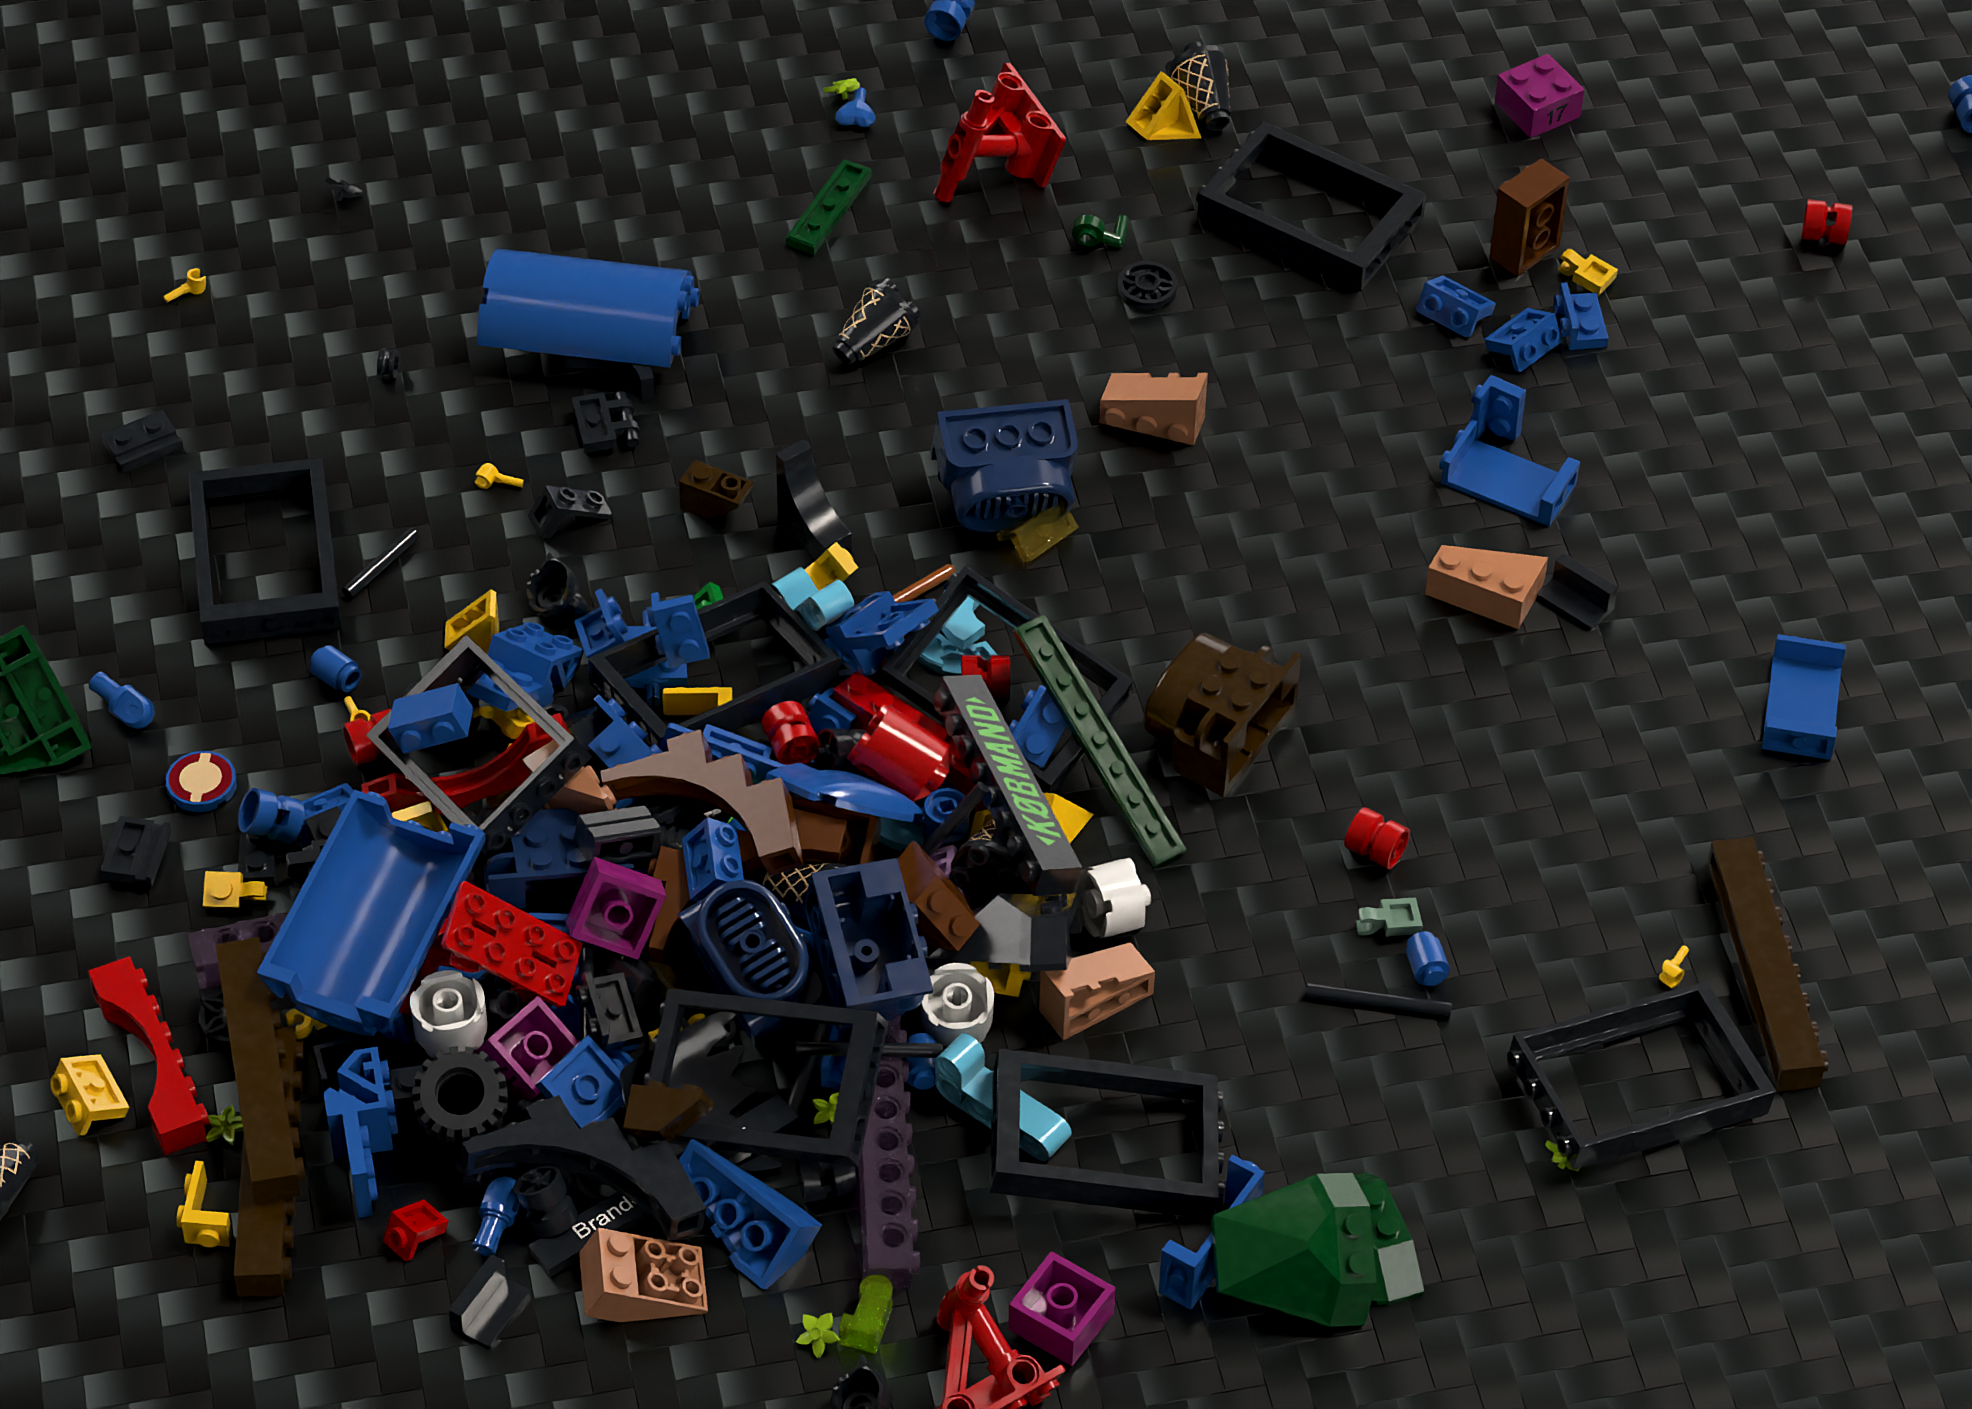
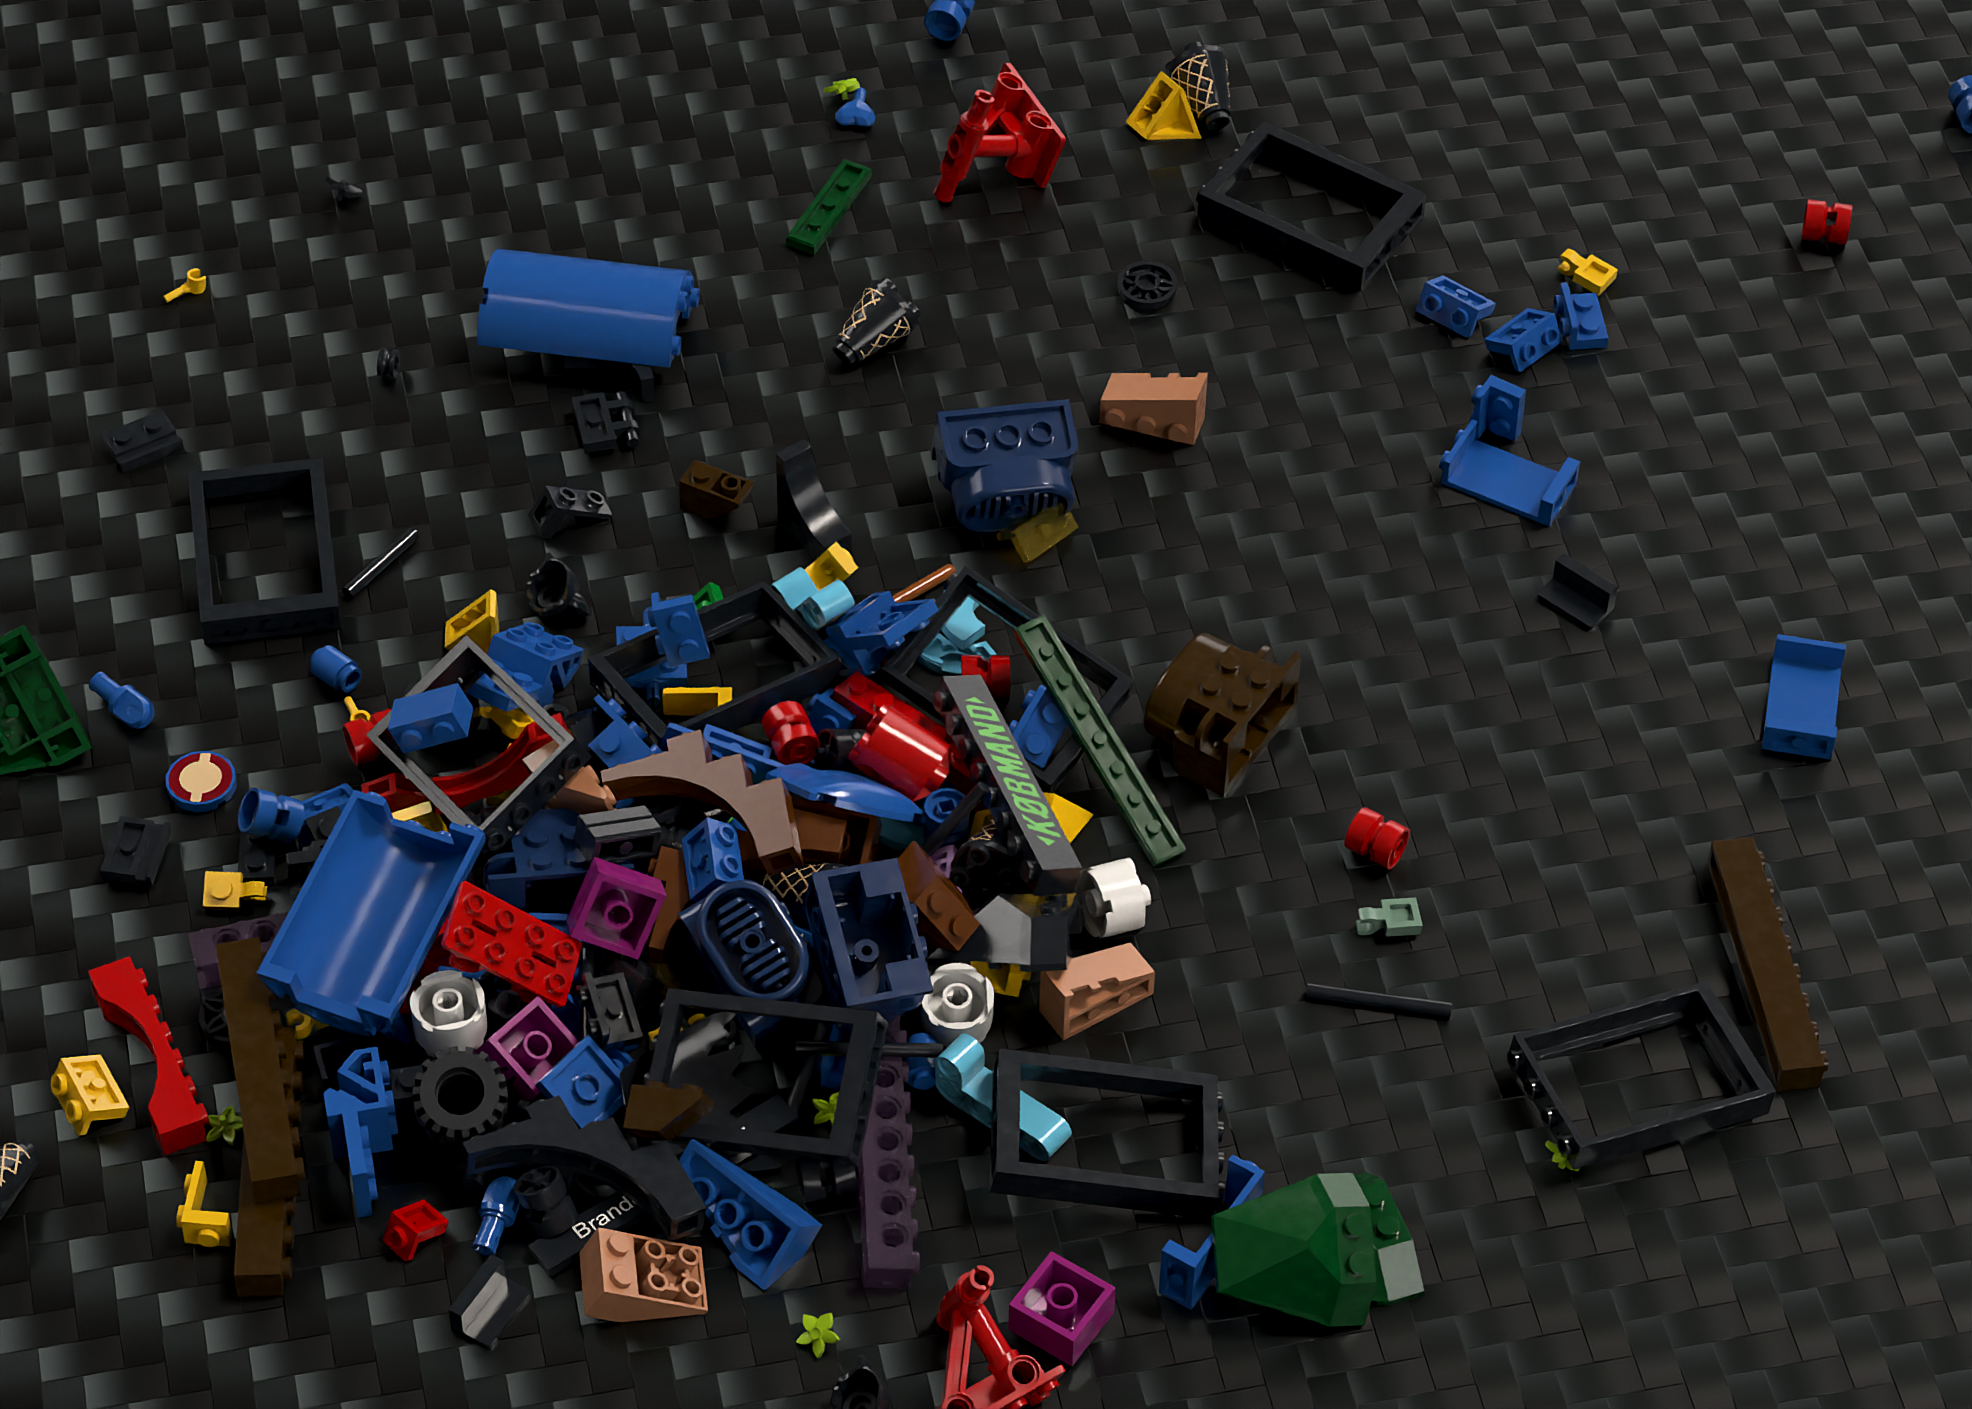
yellow hand [475,463,524,489] -> none
blue bracket [574,588,629,659] -> none
clear neon green leg [839,1274,893,1354] -> none
dark green plate [1072,215,1129,248] -> none
blue brick [1406,931,1450,986] -> none
nougat wedge [1425,545,1548,629] -> none
reddish brown brick [1489,158,1570,277] -> none
magenta brick [1495,54,1585,138] -> none
yellow hand [1659,946,1689,988] -> none

